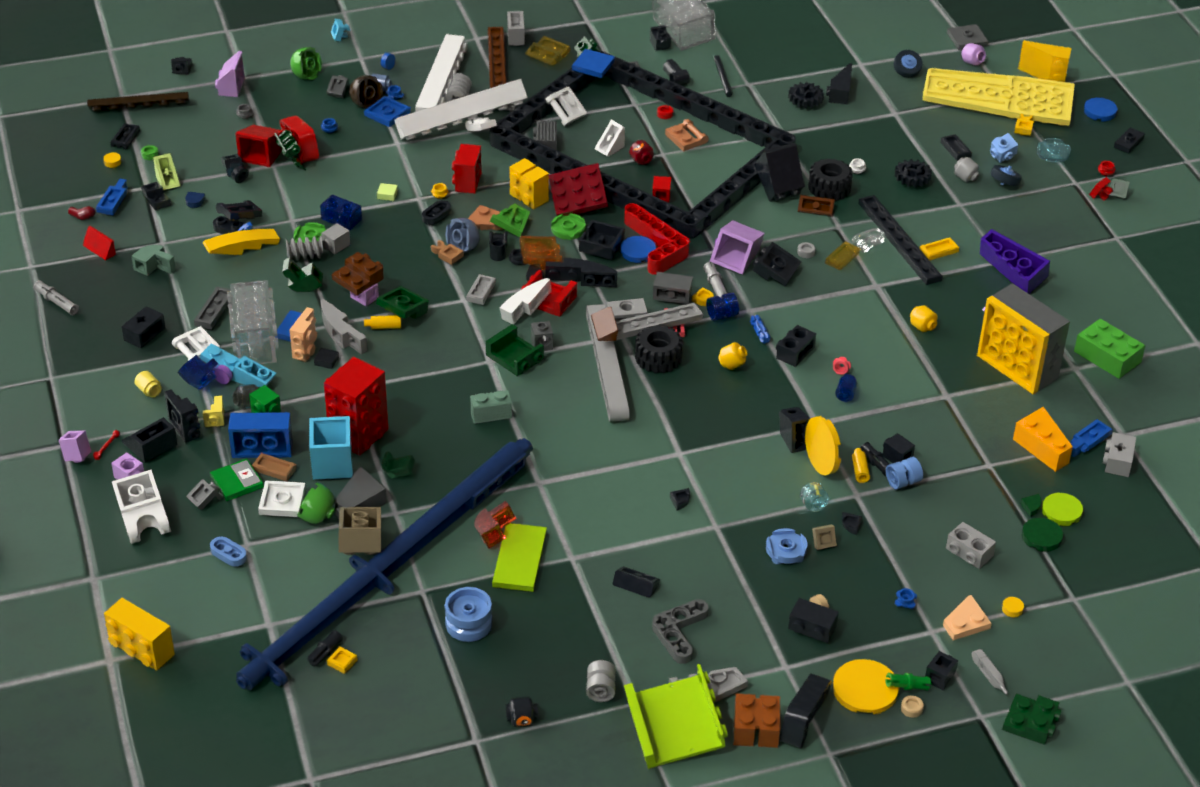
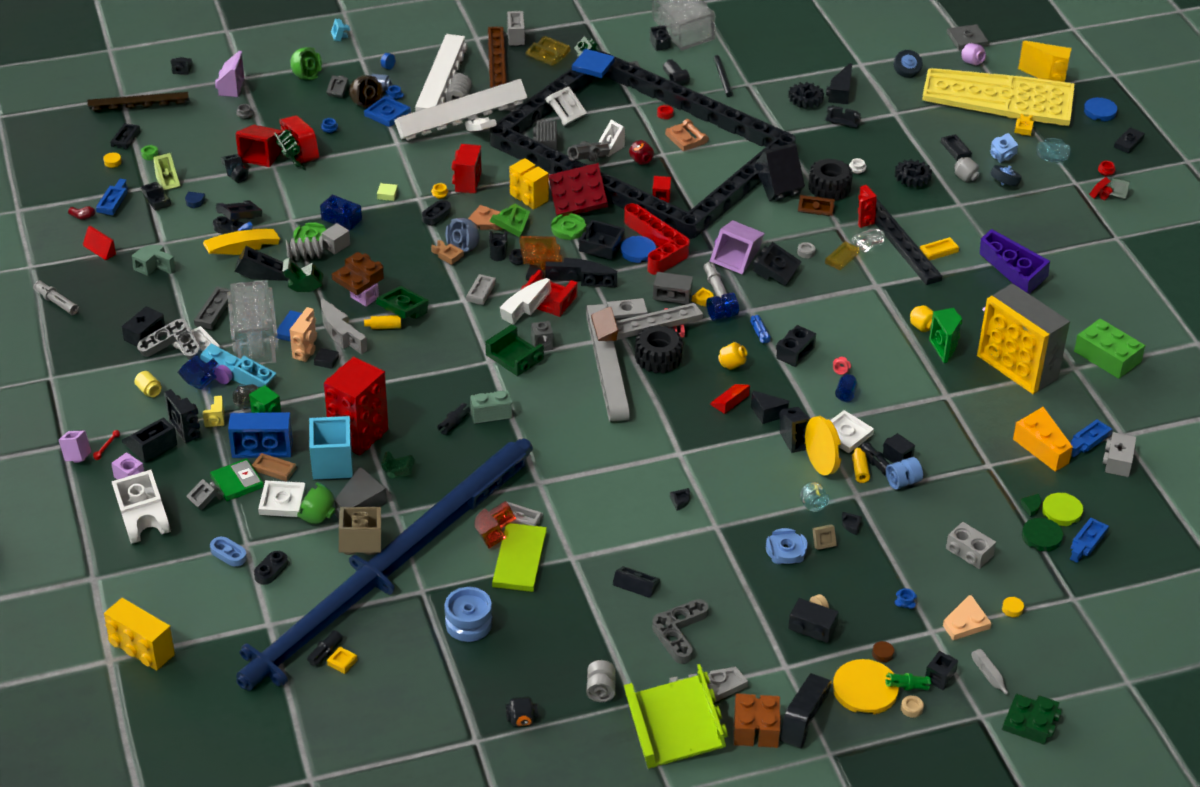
none -> dark grey beam [137,319,203,362]
none -> black slope [234,246,289,281]
none -> black plate [254,551,288,585]
none -> black pin [437,403,471,435]
none -> light grey tile [498,501,543,526]
none -> dark grey piece [567,141,610,161]
none -> red slope [710,384,750,414]
none -> black slope [751,390,790,424]
none -> black hinge [825,105,861,128]
none -> white plate [830,410,874,453]
none -> red bracket [858,185,877,228]
none -> reddish brown tile [872,641,894,662]
none -> green slope [929,308,962,363]
none -> blue hinge [1070,518,1109,563]

